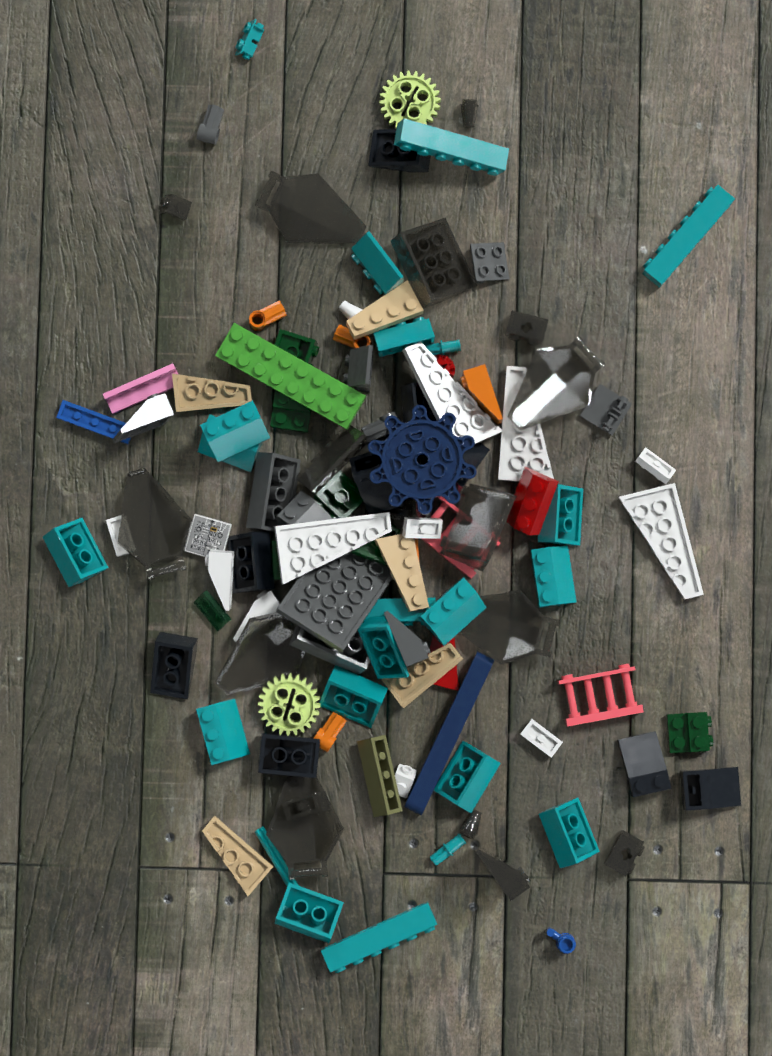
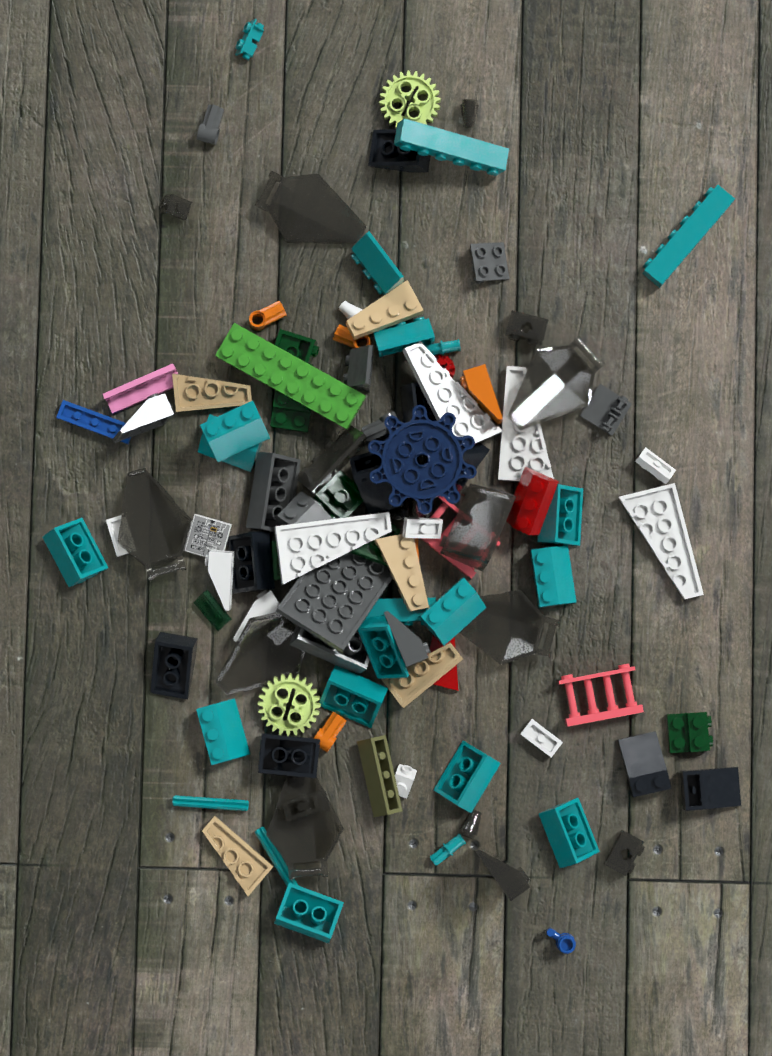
teal brick [321,901,438,973] -> none
clear smoke slope [390,218,477,309] -> none
dark blue beam [404,651,495,815] -> none
none -> teal axle [172,795,249,811]

